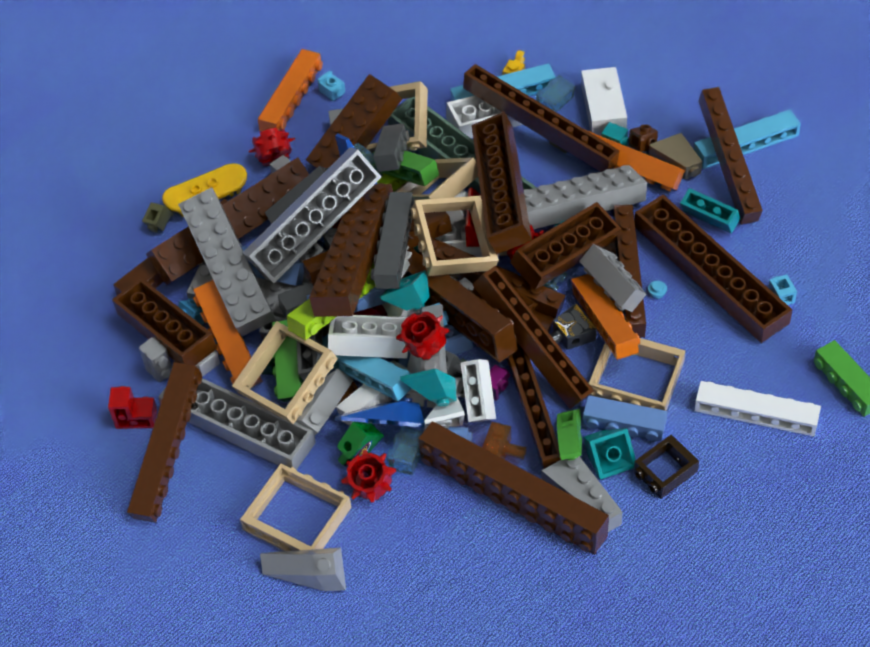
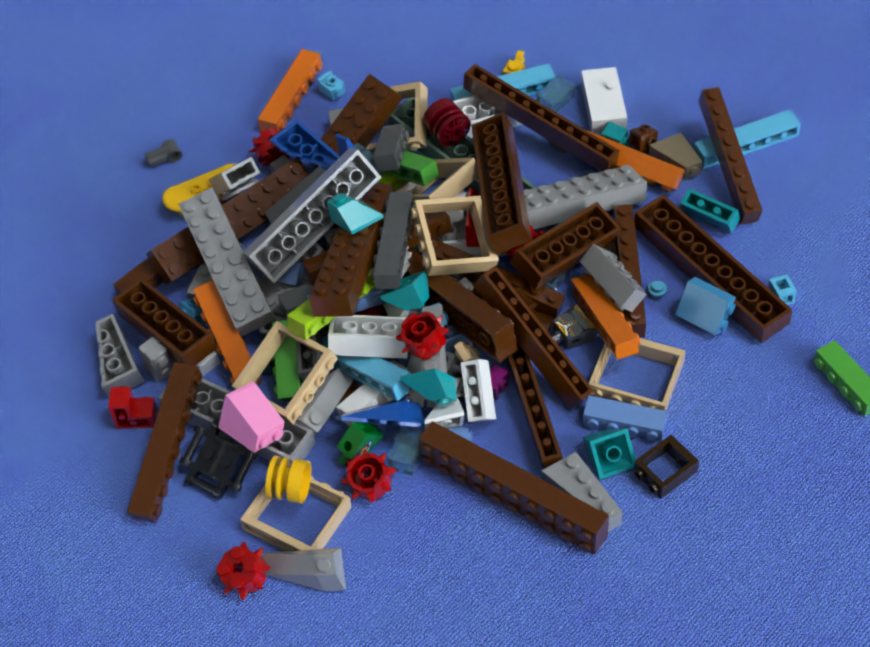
olive brick [142,202,174,233] -> none
clear orange brick [482,422,527,460] -> none
bright green slope [557,409,582,460] -> none
white brick [695,381,821,437] -> none
none -> light grey wedge [95,314,145,398]
none -> dark grey piece [144,139,182,168]
none -> black brick [179,417,258,500]
none -> light grey brick [208,157,260,201]
none -> red brick [216,542,271,600]
none -> bright pink slope [218,382,285,452]
none -> yellow wheel [265,455,311,504]
none -> blue wedge [270,119,340,170]
none -> slope [326,193,384,235]
none -> dark red wheel [423,98,471,147]
none -> tan hinge [454,341,480,362]
none -> dark azure brick [675,277,736,335]

